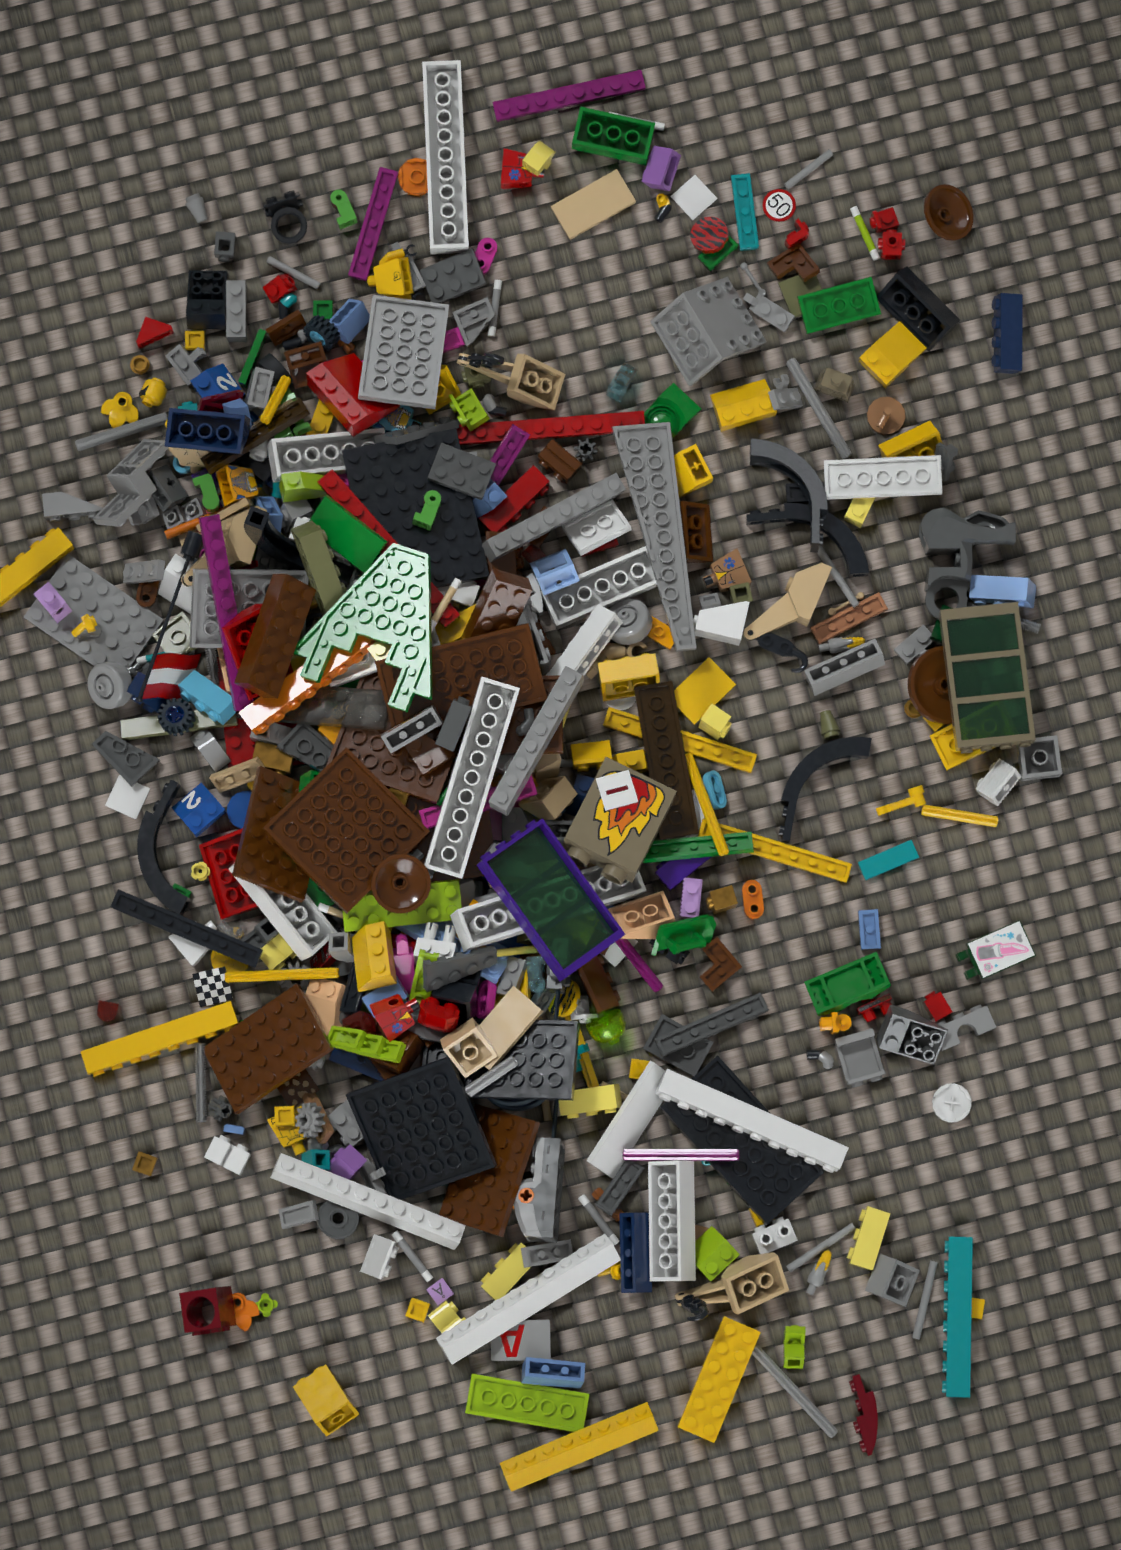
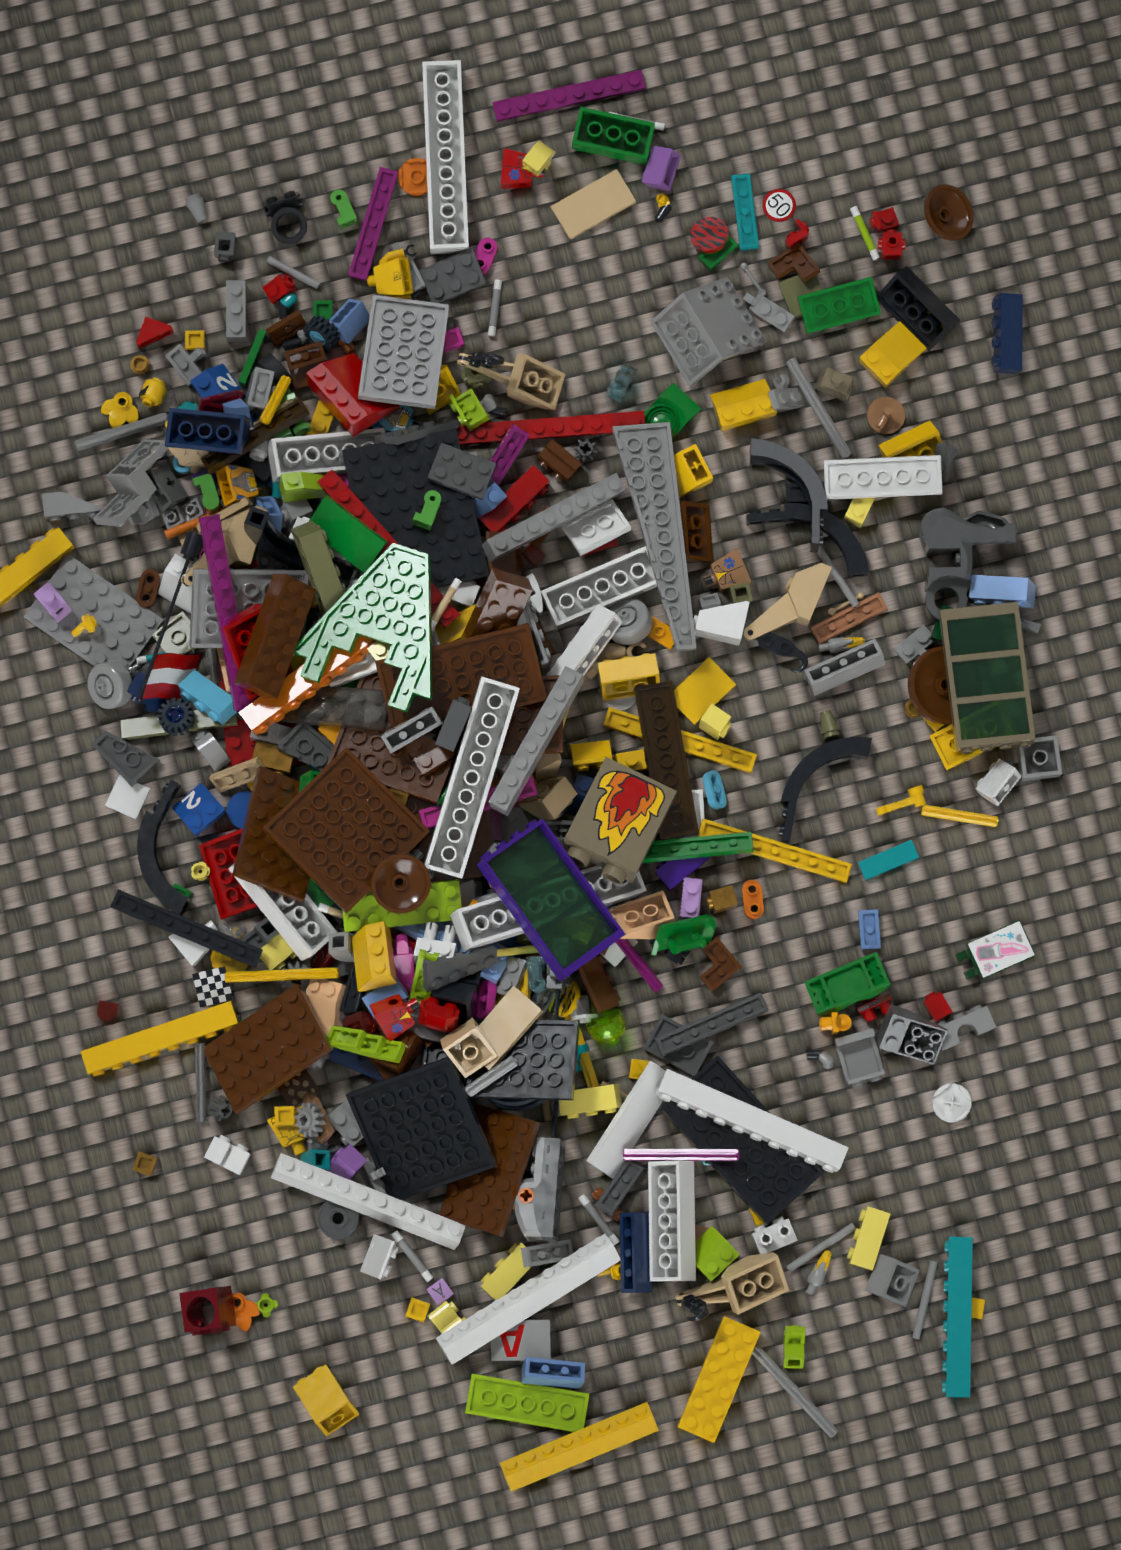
light grey plate [123,559,165,584] -> none
black slope [186,270,228,330] -> none
medium blue tile [223,1124,245,1135] -> none
light grey tile [279,1200,319,1229] -> none
light grey wing [452,297,496,347] -> none
dark grey arm [516,708,535,736] -> none
light blue window [530,549,580,595] -> none
white sticker [596,770,638,811] -> none
white sticker [670,175,718,220] -> none
yellow axle [685,753,729,856] -> none
light grey piece [784,149,833,190] -> none
dark red slope [849,1374,878,1456] -> none

